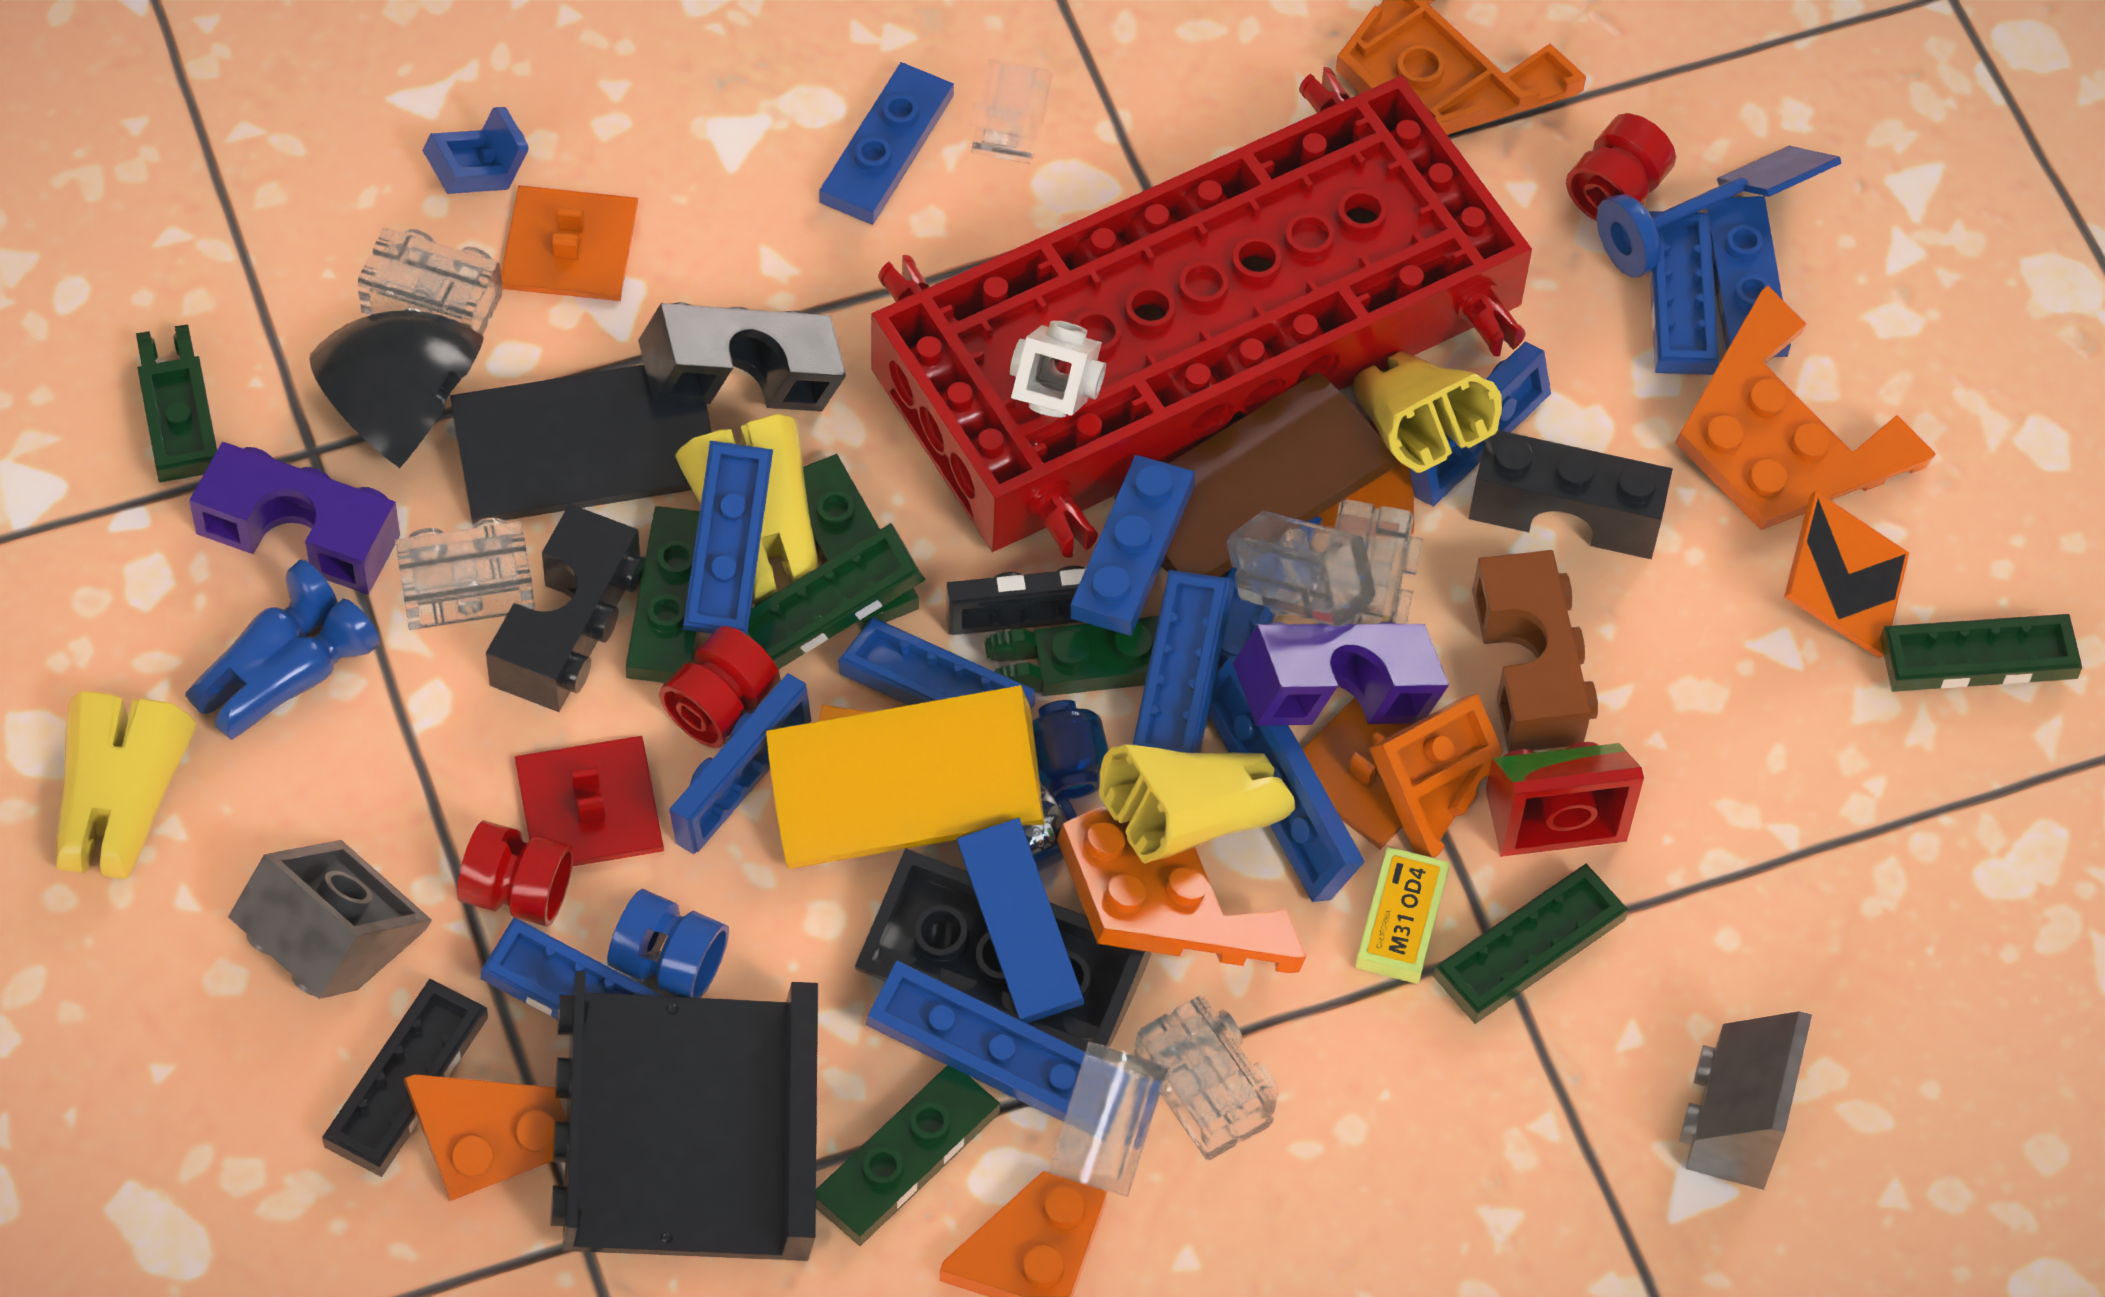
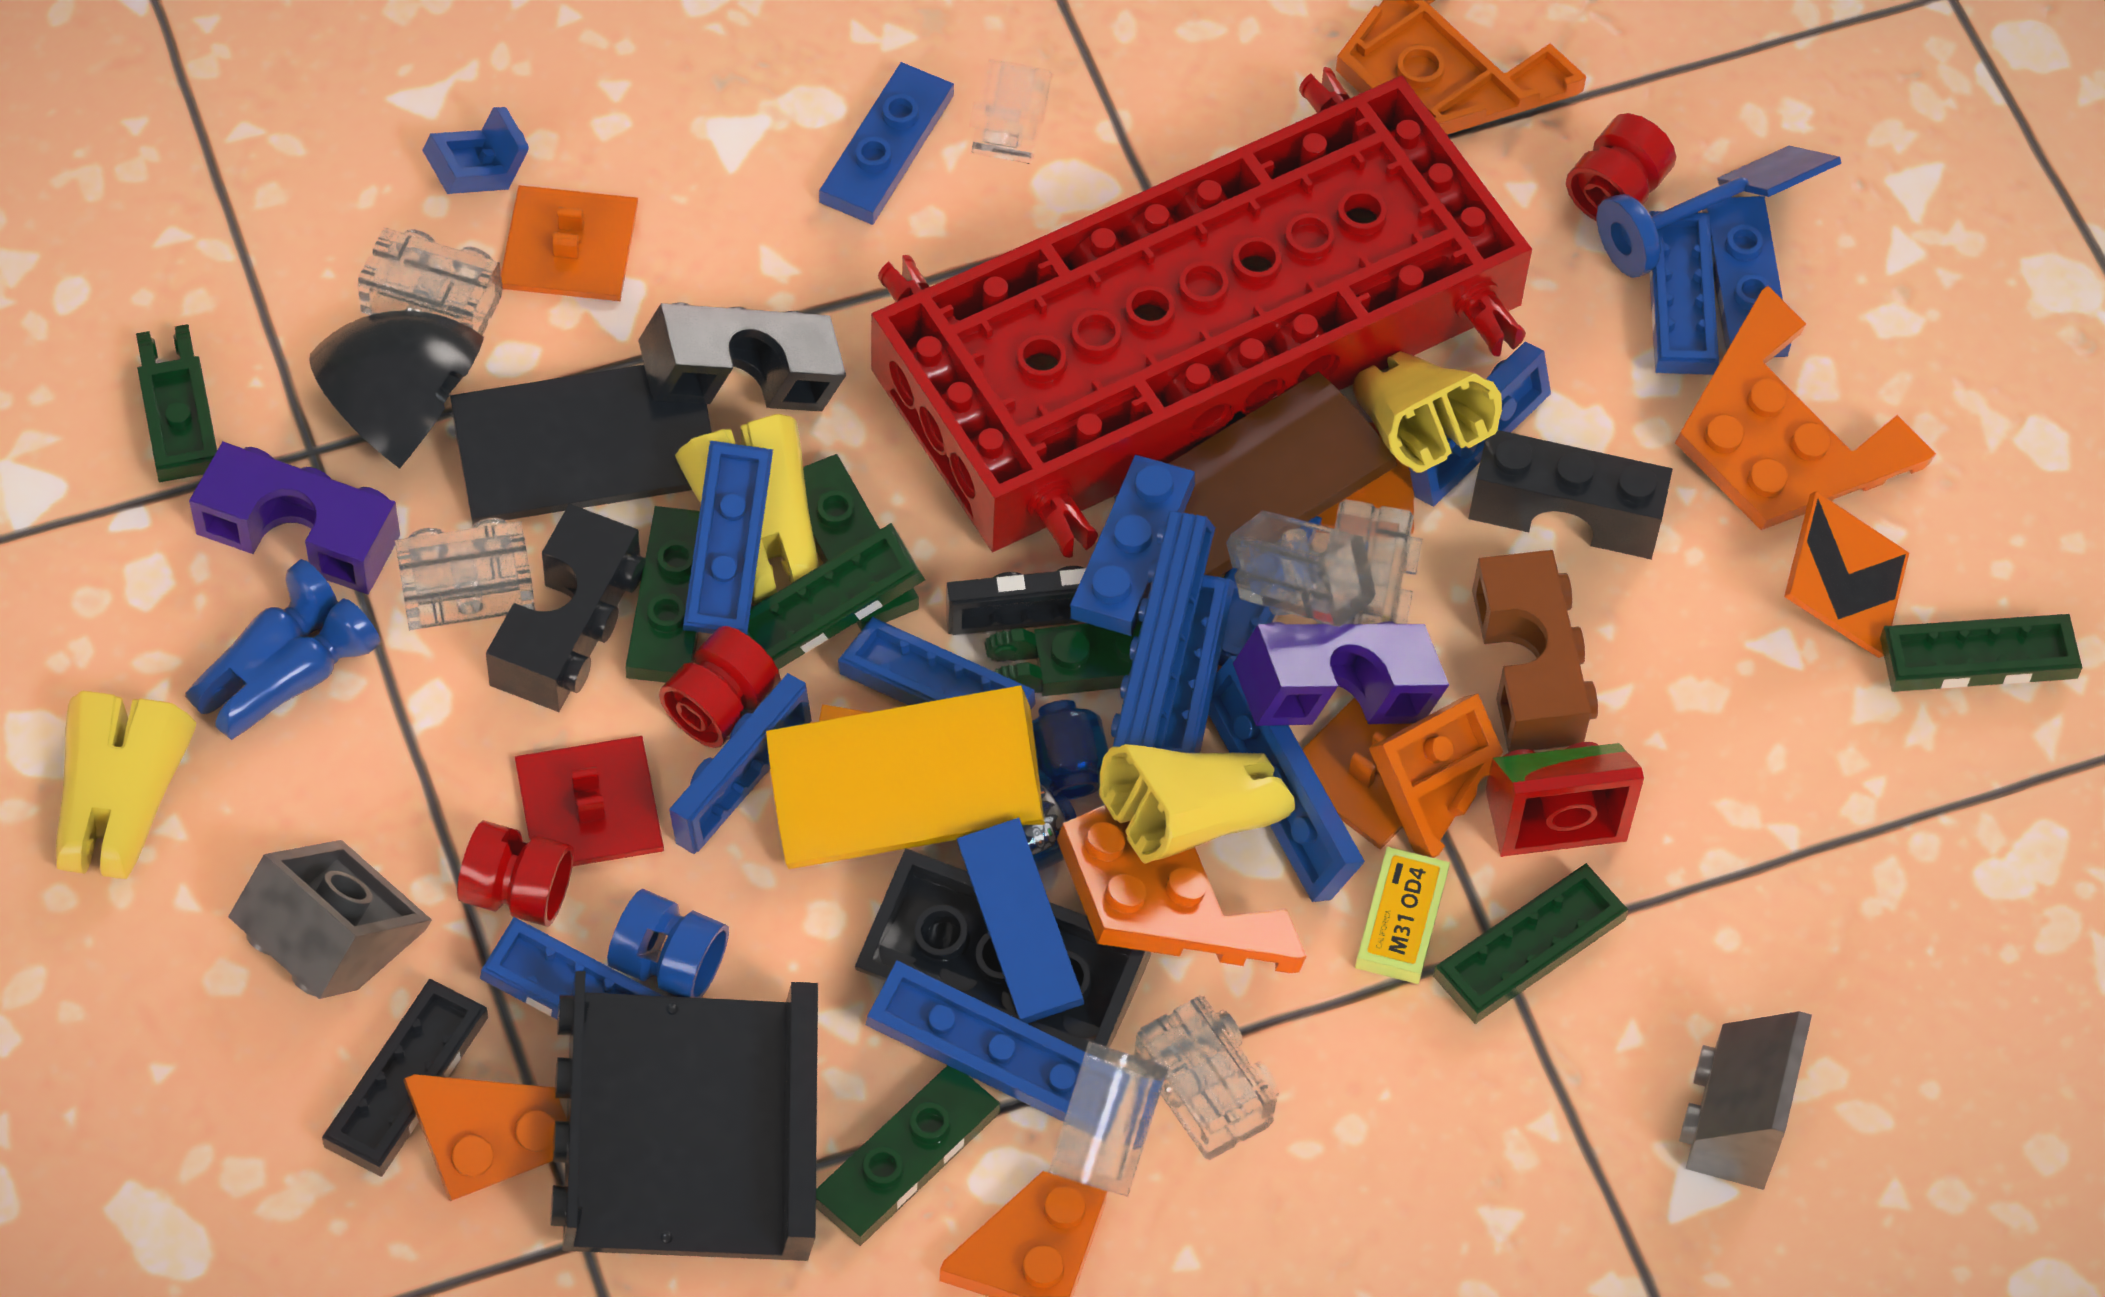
white brick [1010,321,1106,417] -> none
none -> blue piece [1111,511,1215,749]

